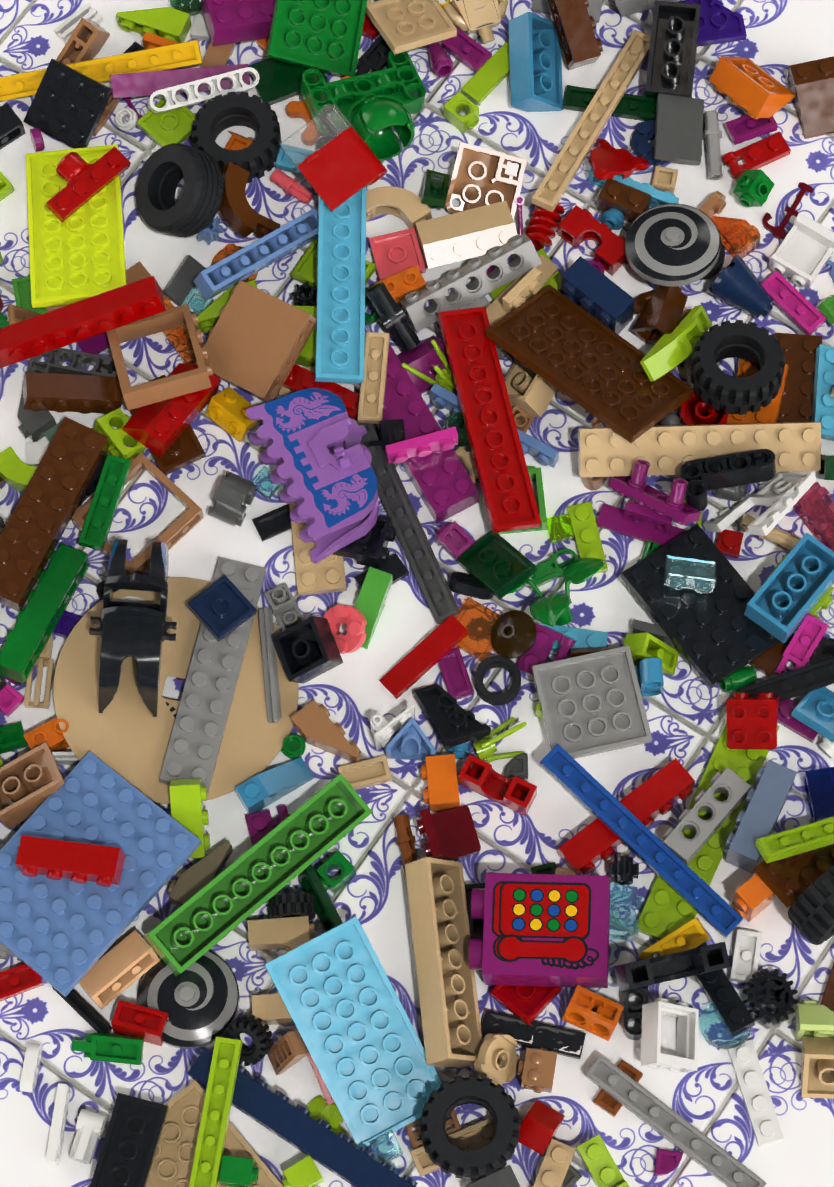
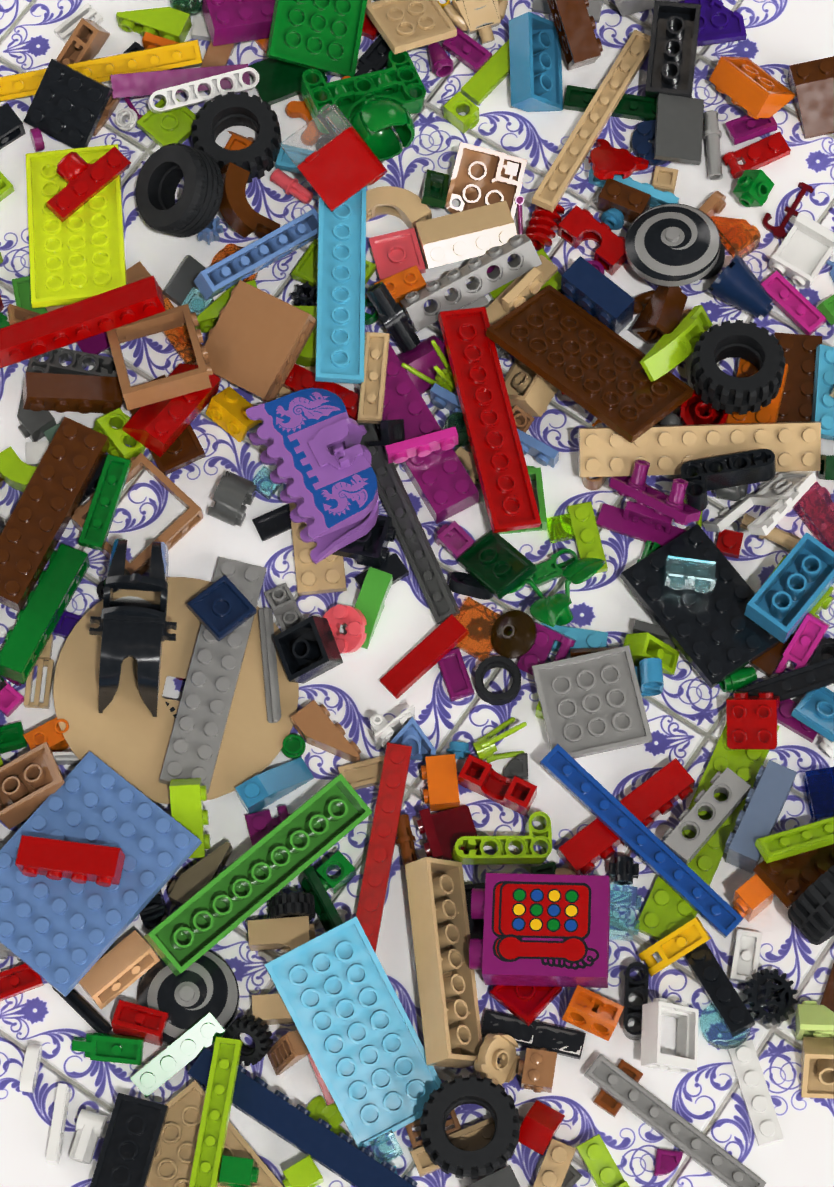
black wing [414,683,491,749] -> none
black arch [614,942,731,992] -> none
none -> plate [130,1011,226,1098]
none -> black gear [140,890,169,930]
none -> red plate [356,742,412,953]
none -> lime beam [451,811,552,865]

